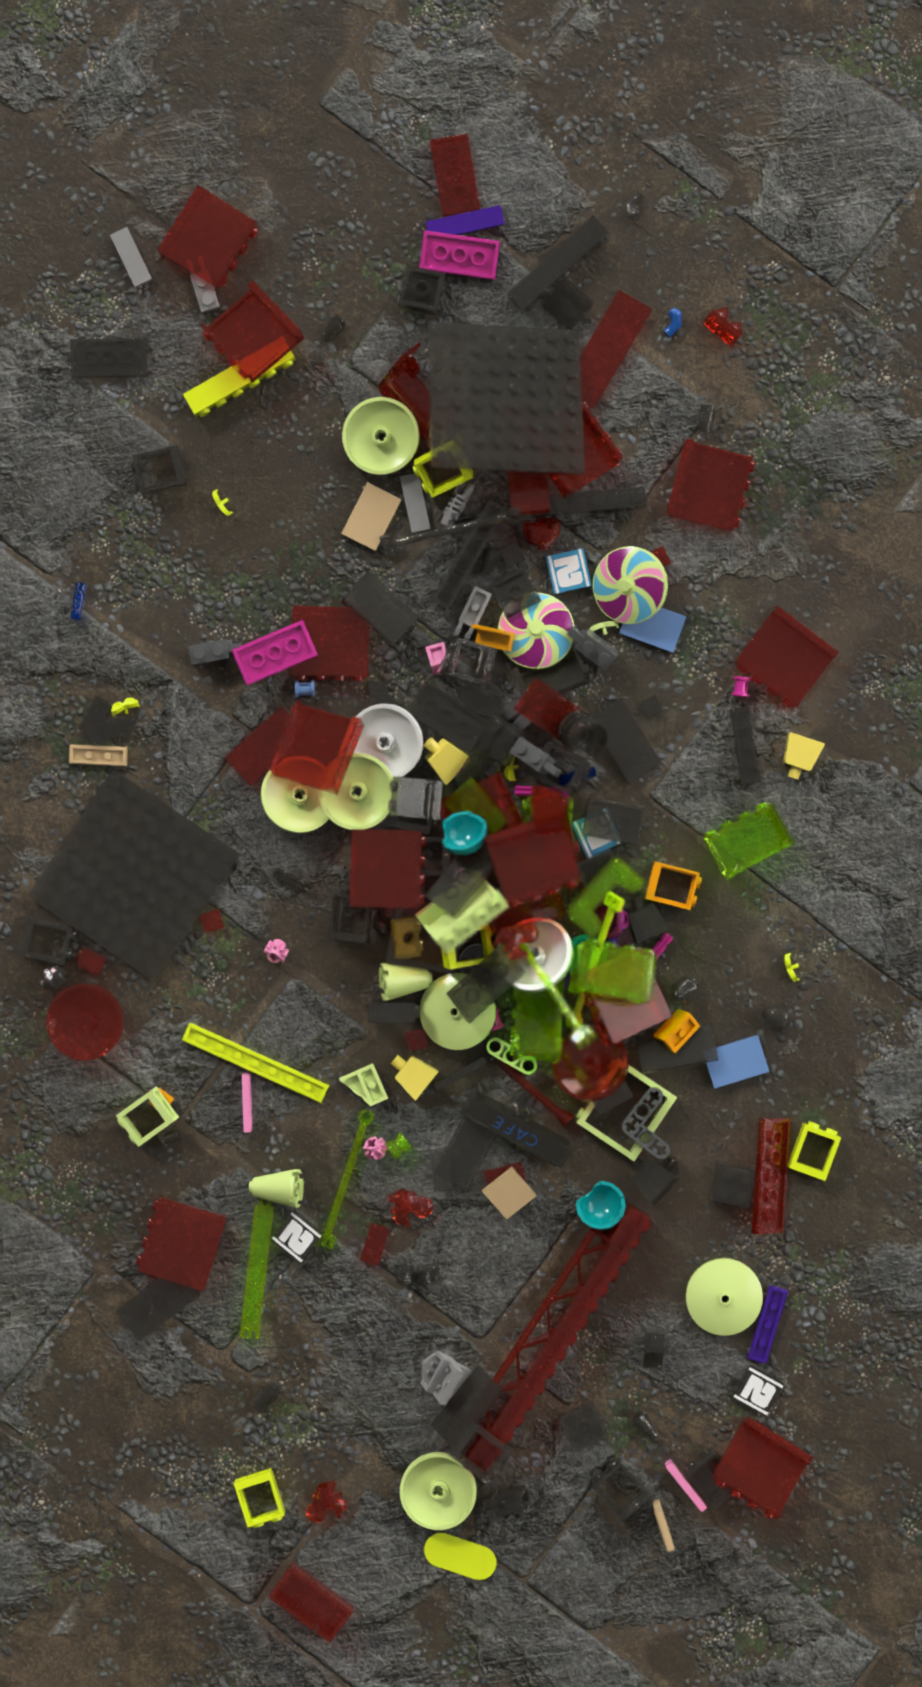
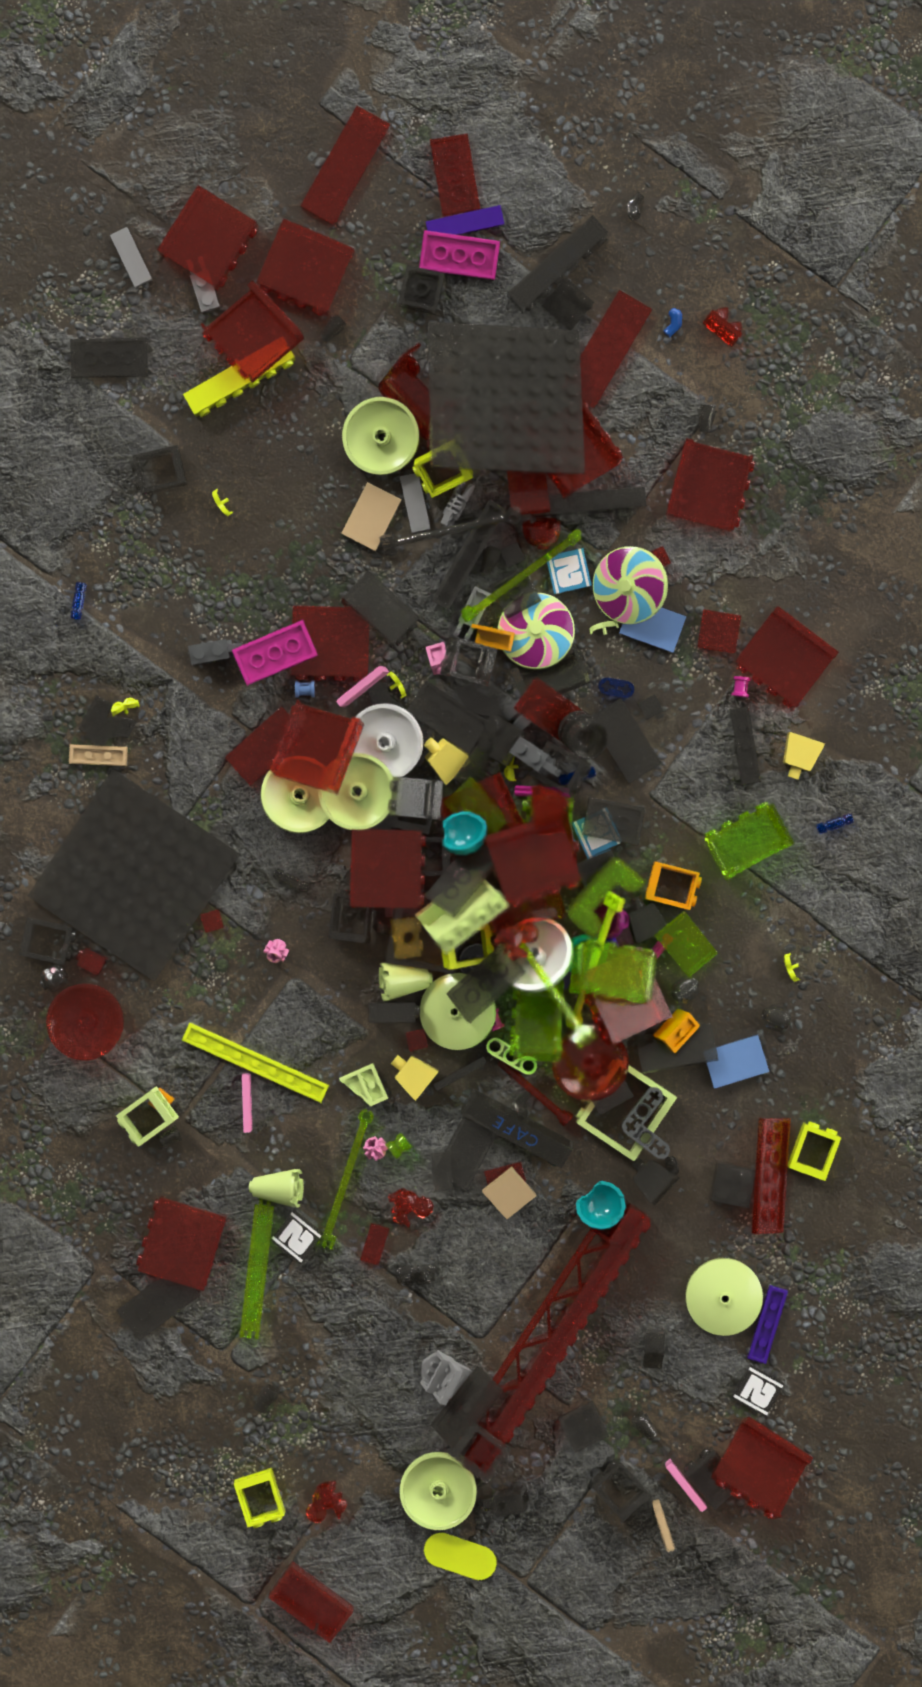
dark grey hinge [567,626,618,671] -> none
none -> clear red panel [256,218,355,316]
none -> clear red tile [300,106,391,226]
none -> bright pink tile [336,666,389,707]
none -> neon yellow piece [387,672,406,699]
none -> clear neon green hinge [461,529,581,622]
none -> clear blue beam [598,678,634,698]
none -> clear neon green tile [654,911,718,977]
none -> clear red tile [697,609,741,654]
none -> clear blue axle [816,813,854,834]

